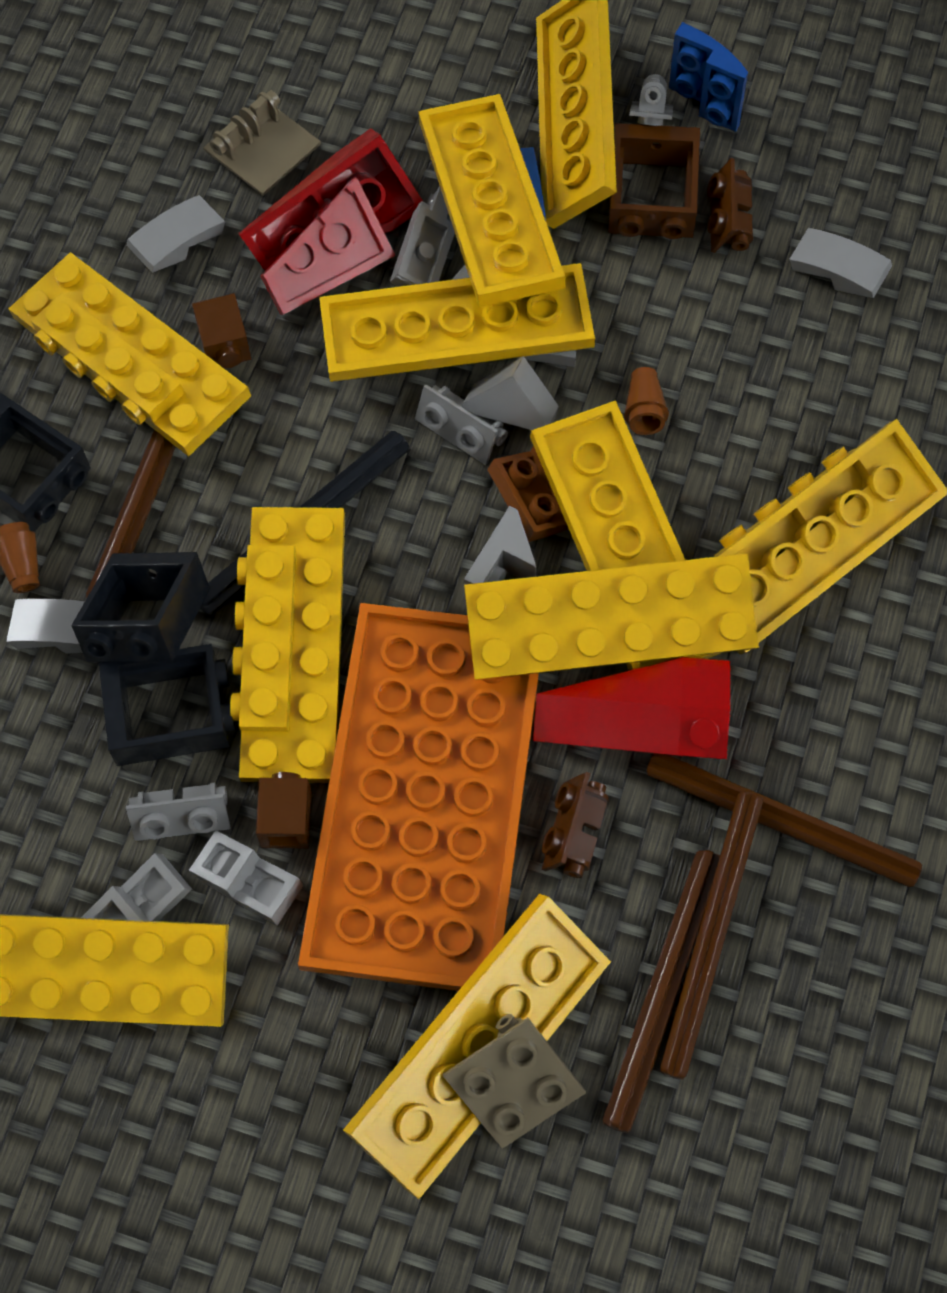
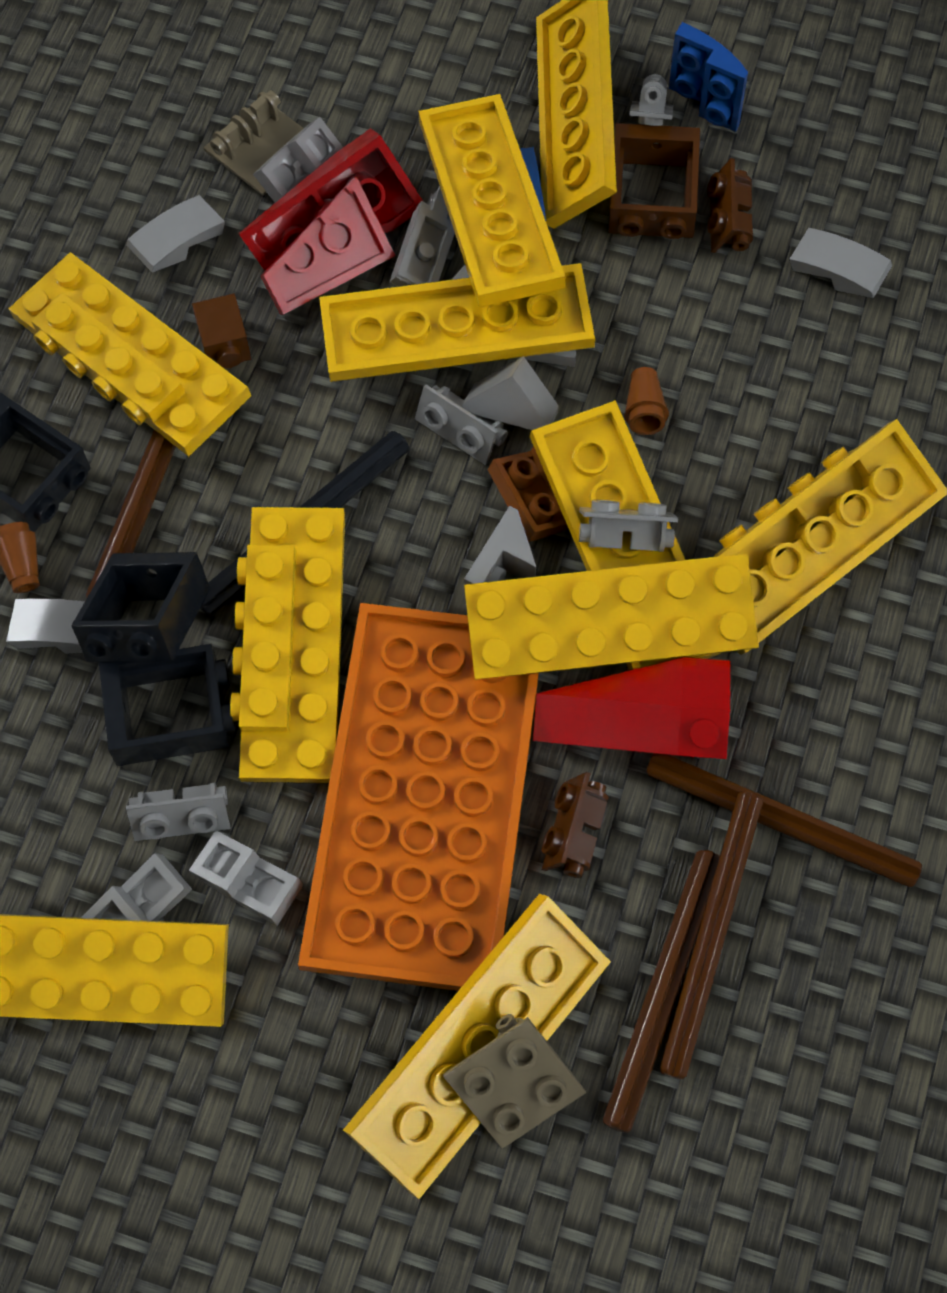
reddish brown brick [256,772,312,849] -> none
none -> light grey slope [253,117,343,203]
none -> light grey hinge [579,500,678,552]

